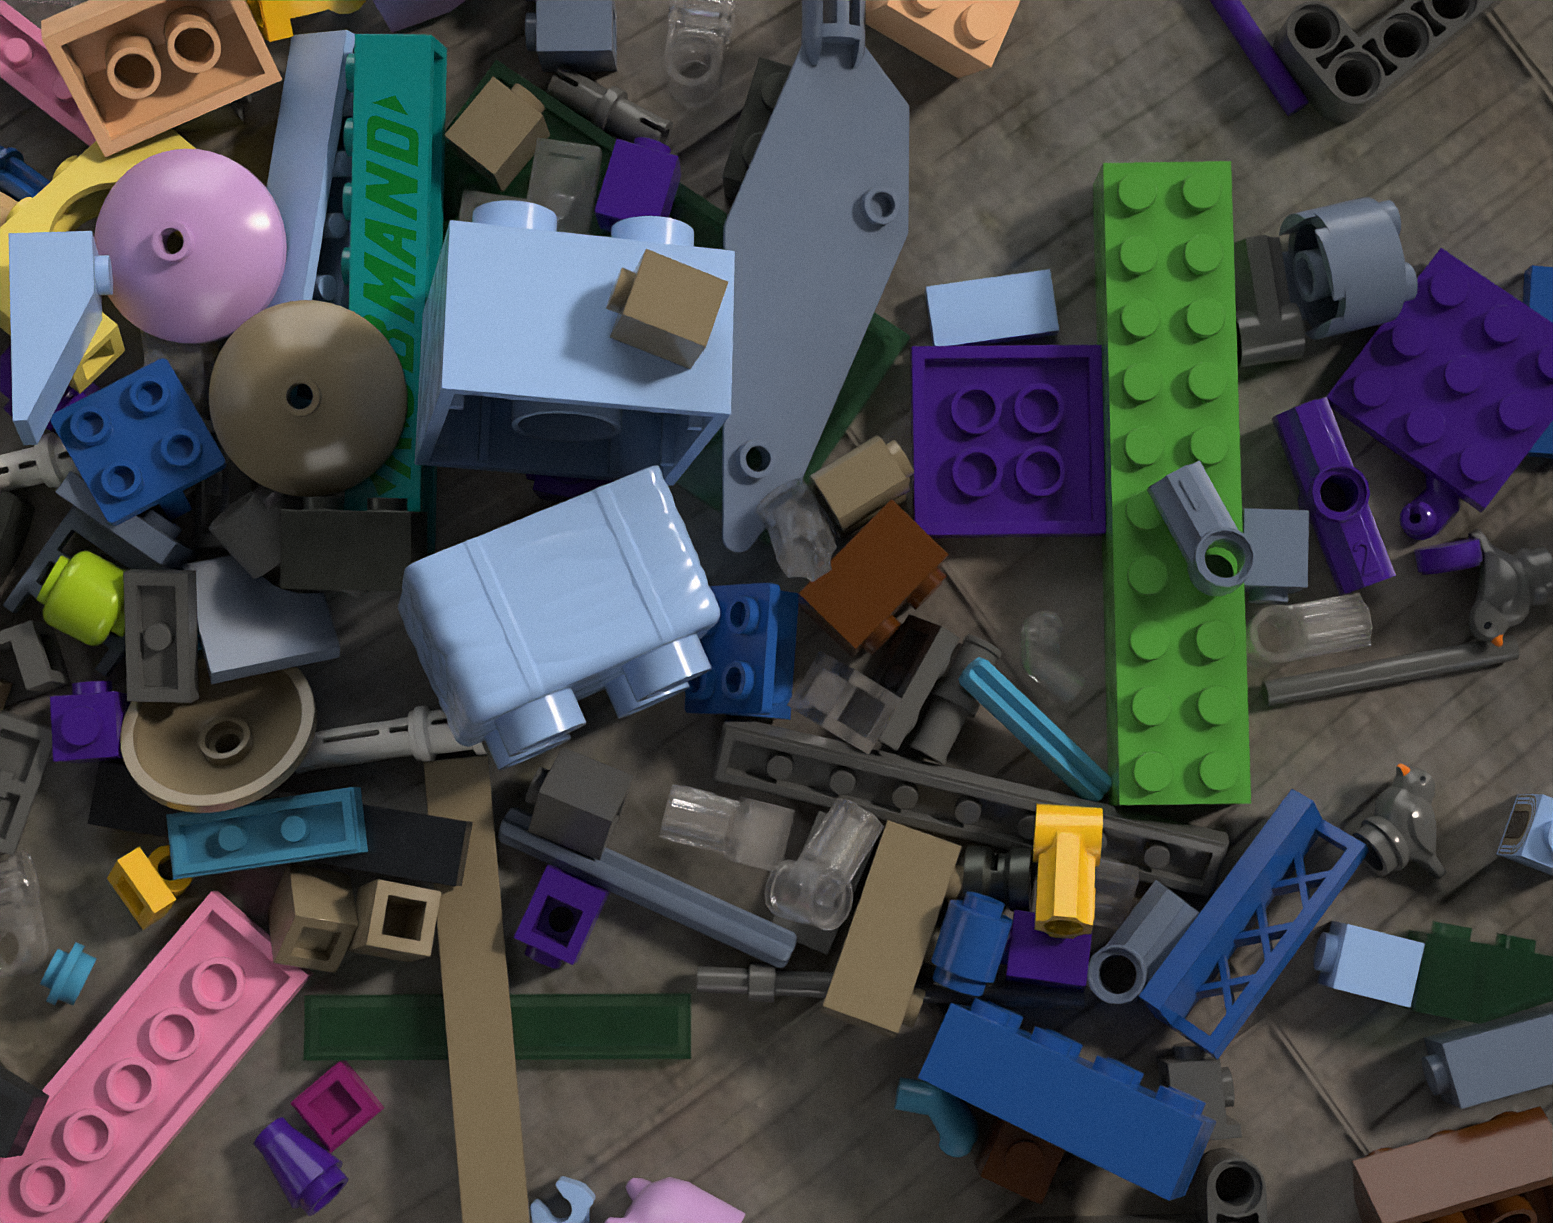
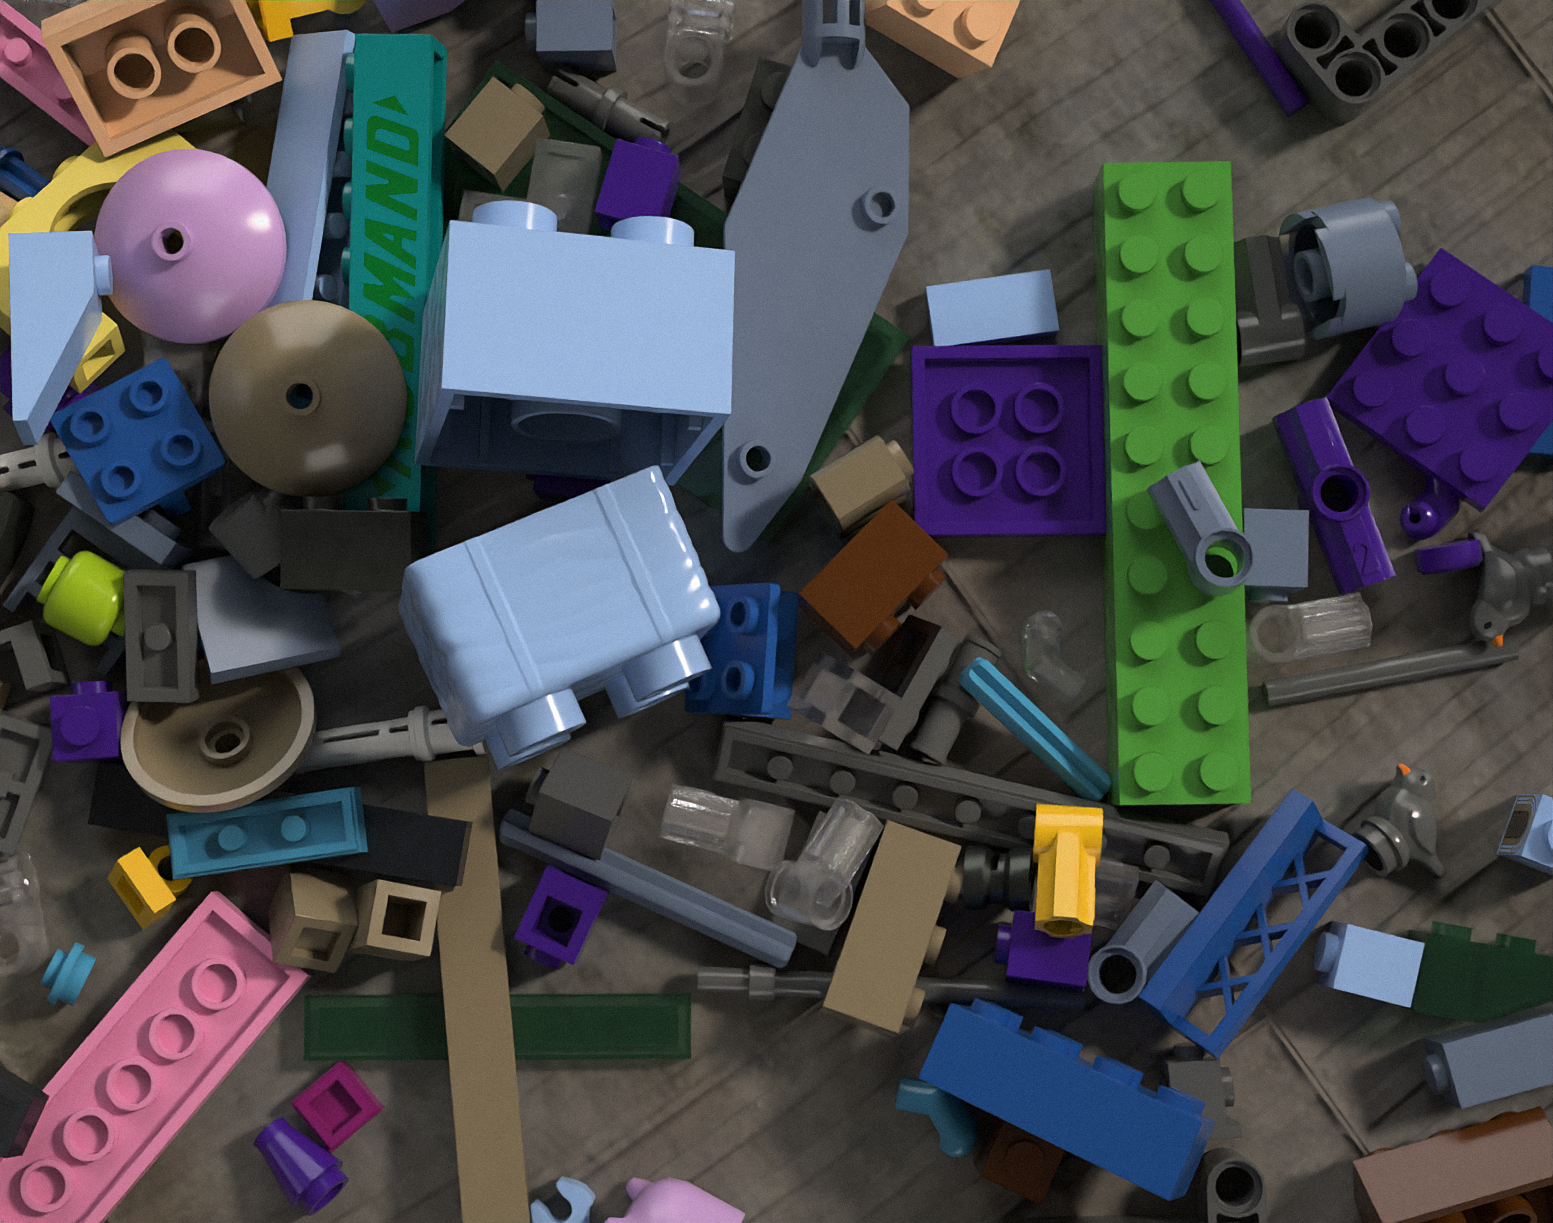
dark tan brick [606,249,728,369] -> none
clear piece [755,478,839,582] -> none
blue brick [931,892,1013,996] -> none

